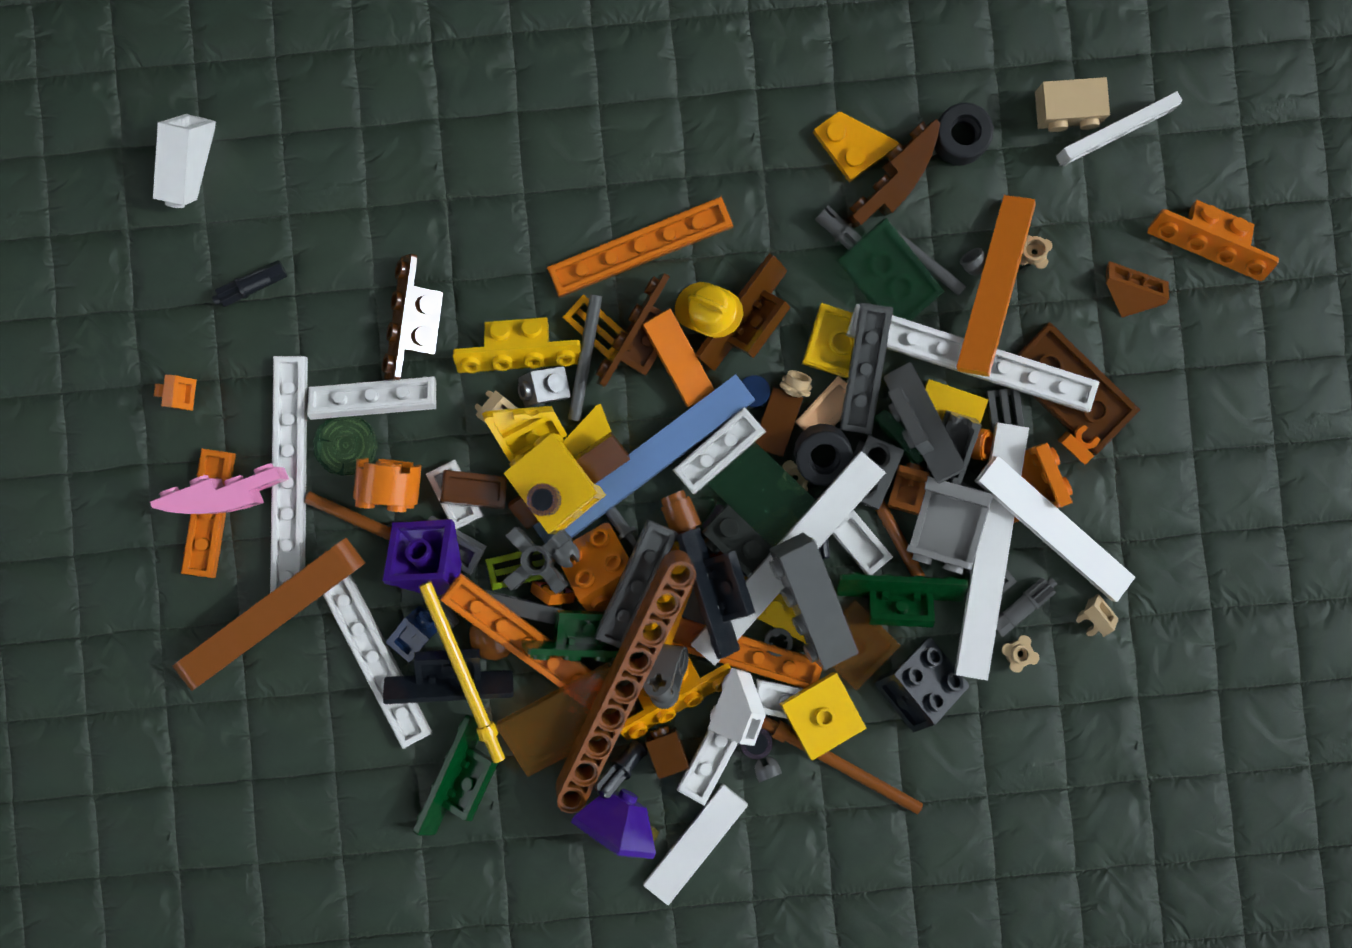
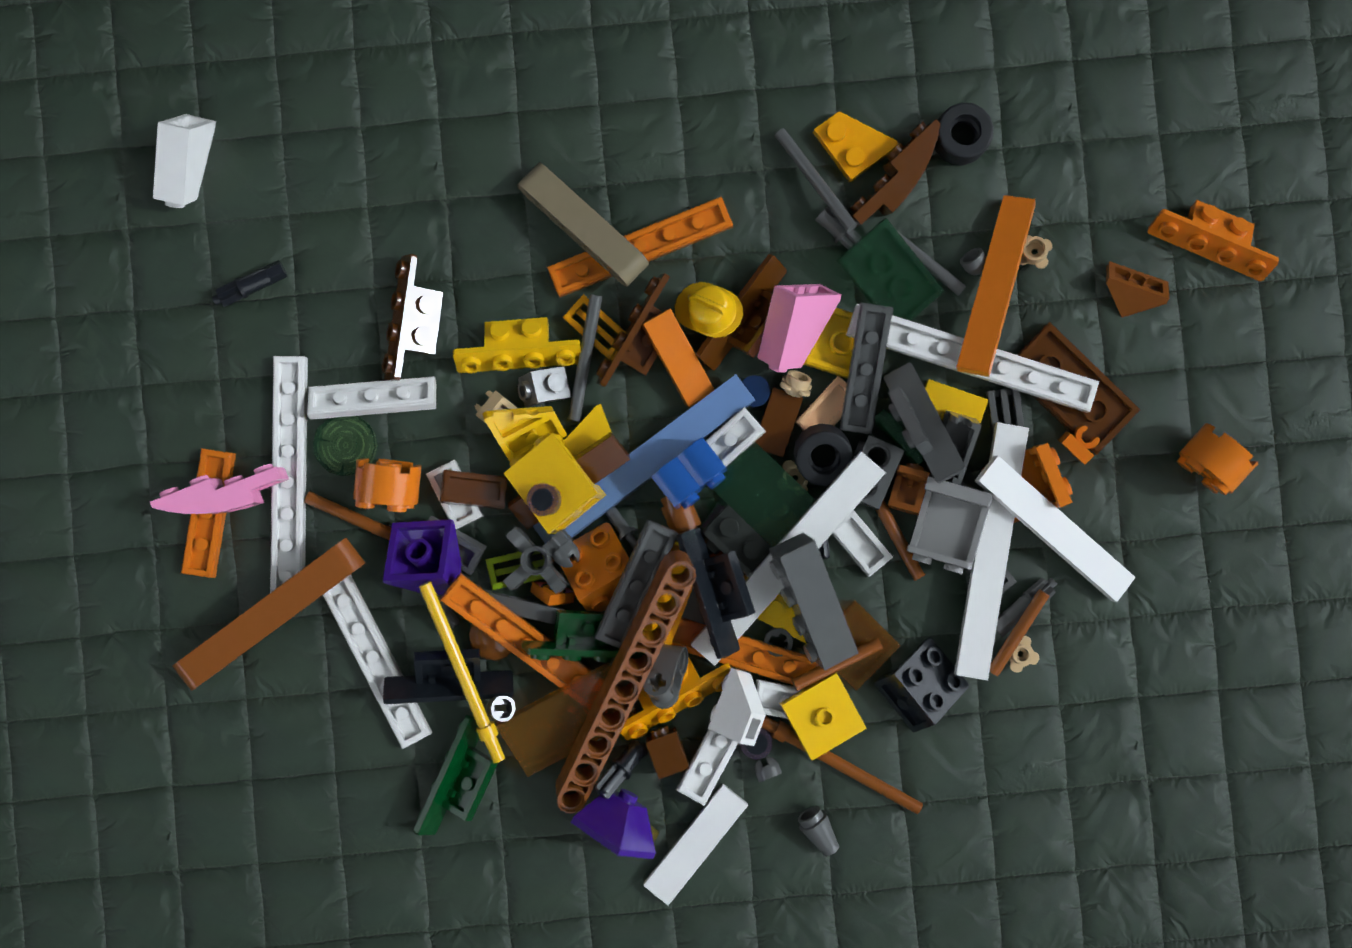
orange tile [154,375,197,411] -> none
dark blue bracket [386,606,438,663] -> none
dark green bracket [836,572,968,628] -> none
orange tile [971,428,993,461] -> none
tan brick [1035,77,1110,132] -> none
white tile [1056,91,1182,166] -> none
tan tile [1076,594,1119,637] -> none
none -> hinge [487,695,515,722]
none -> dark tan beam [517,162,649,287]
none -> blue brick [651,437,727,509]
none -> bright pink slope [757,284,842,372]
none -> dark grey bar [775,128,857,232]
none -> dark orange bar [791,638,883,691]
none -> dark grey cone [798,806,840,856]
none -> dark orange bar [989,589,1050,676]
none -> orange brick [1177,423,1258,495]

